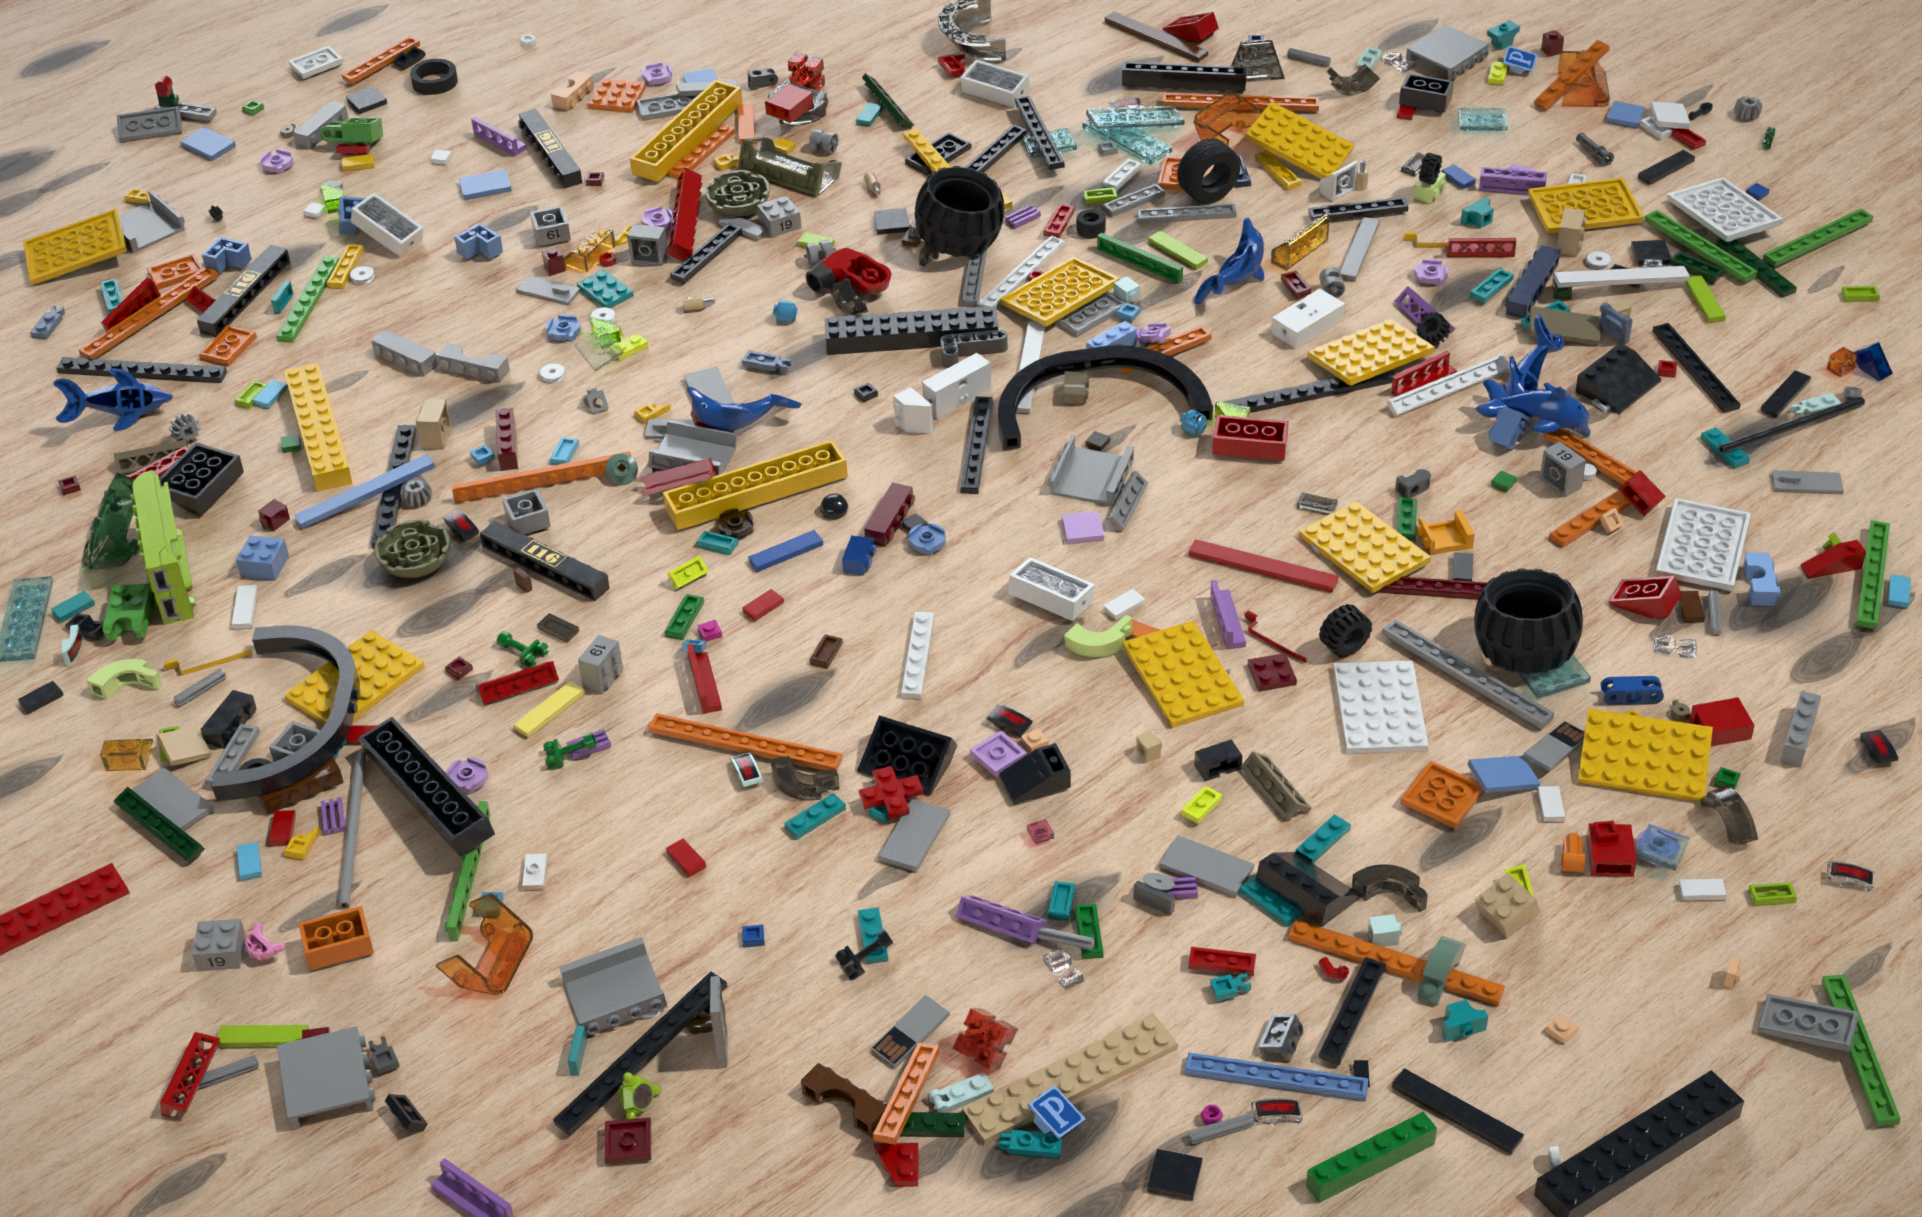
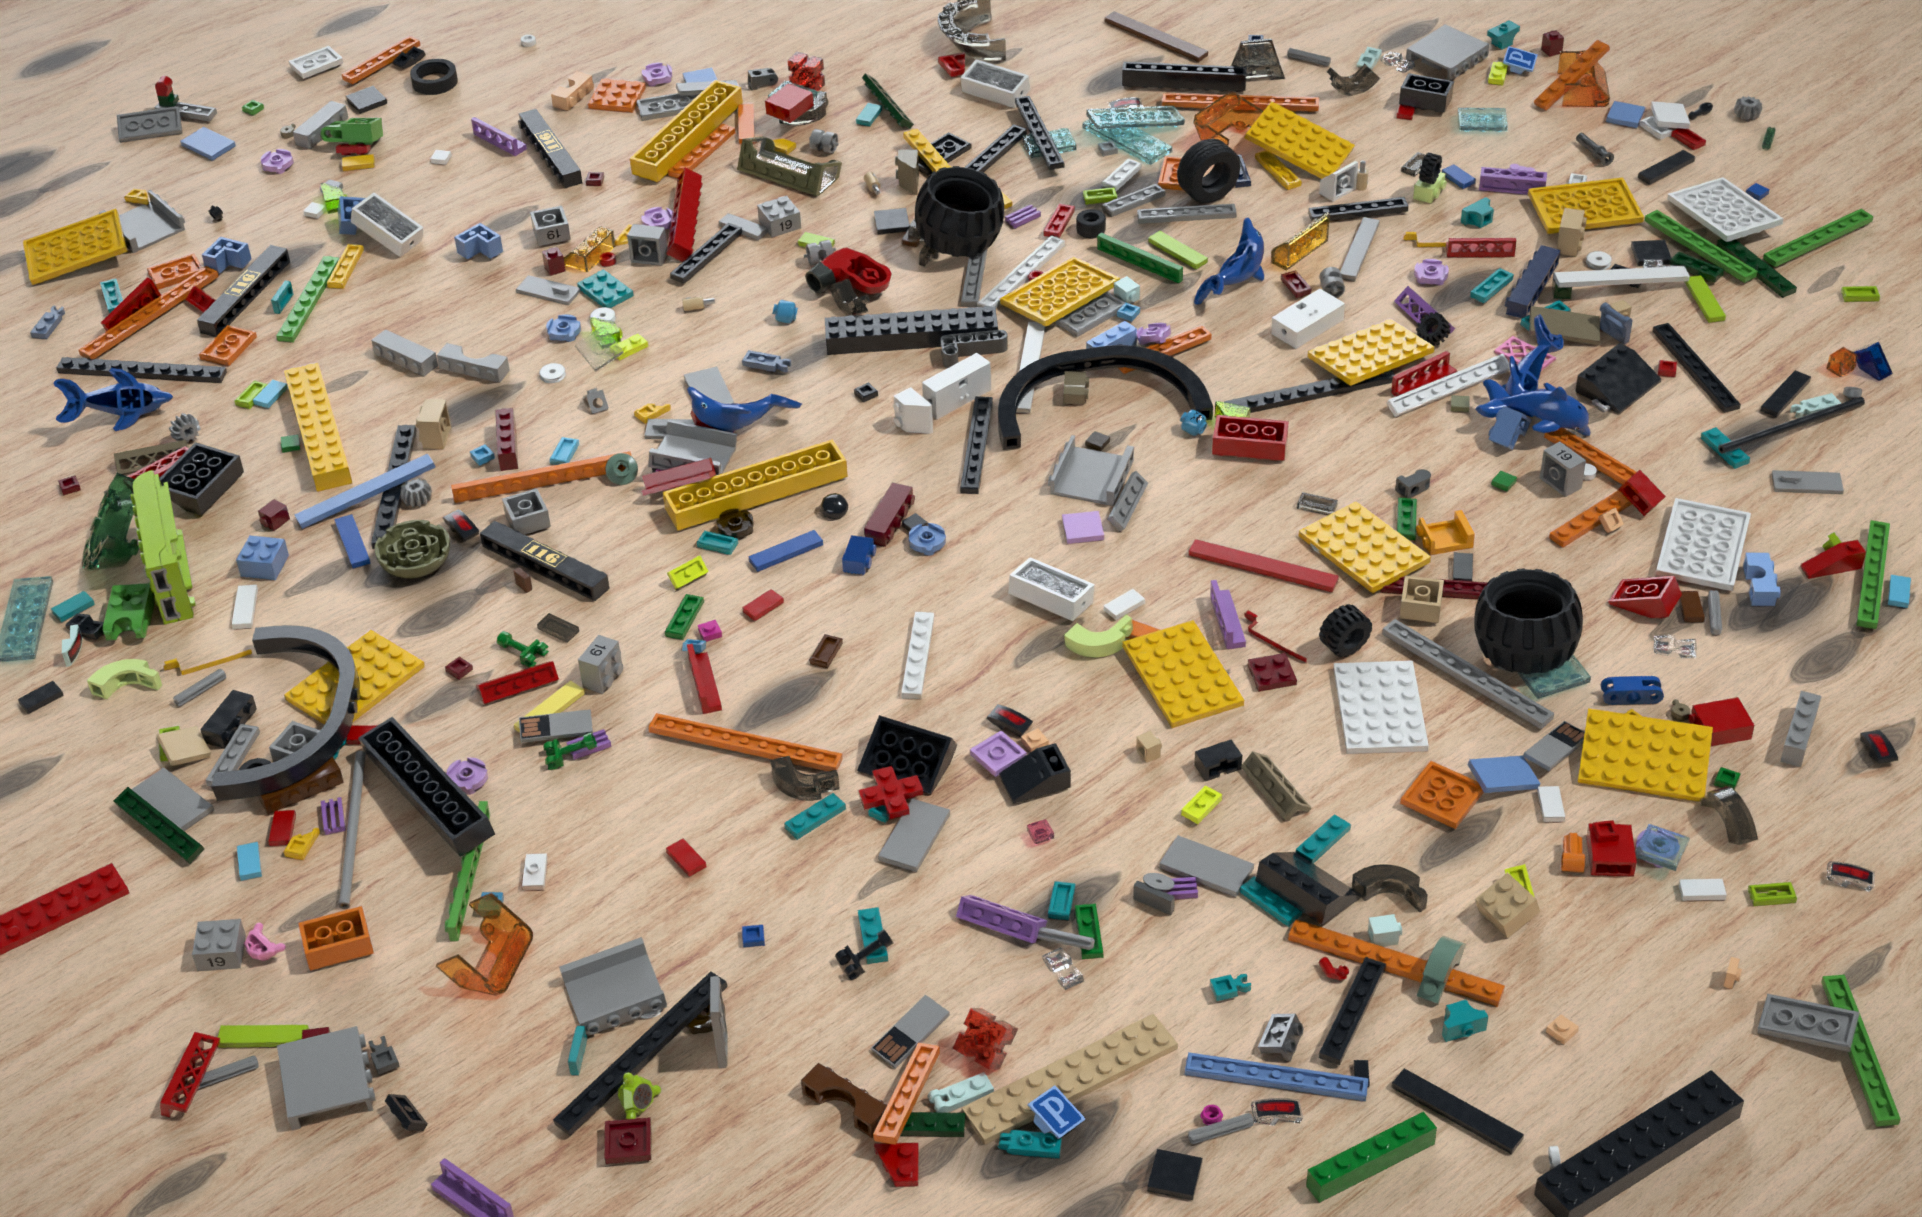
clear yellow slope [100,738,153,771] -> none
white piece [349,266,375,284] -> none
tile [459,169,512,200] -> none
olive brick [705,170,770,217] -> none
yellow tile [713,154,739,171] -> none
slope [731,752,763,787] -> none
red slope [1163,12,1219,43] -> none
red plate [1188,947,1256,976] -> none
none -> tile [334,514,371,569]
none -> light grey piece [519,709,593,743]
none -> dark tan slope [895,150,919,195]
none -> tan brick [1400,575,1444,623]
none -> olive tile [1451,395,1470,412]
none -> bright pink window [1494,336,1556,371]

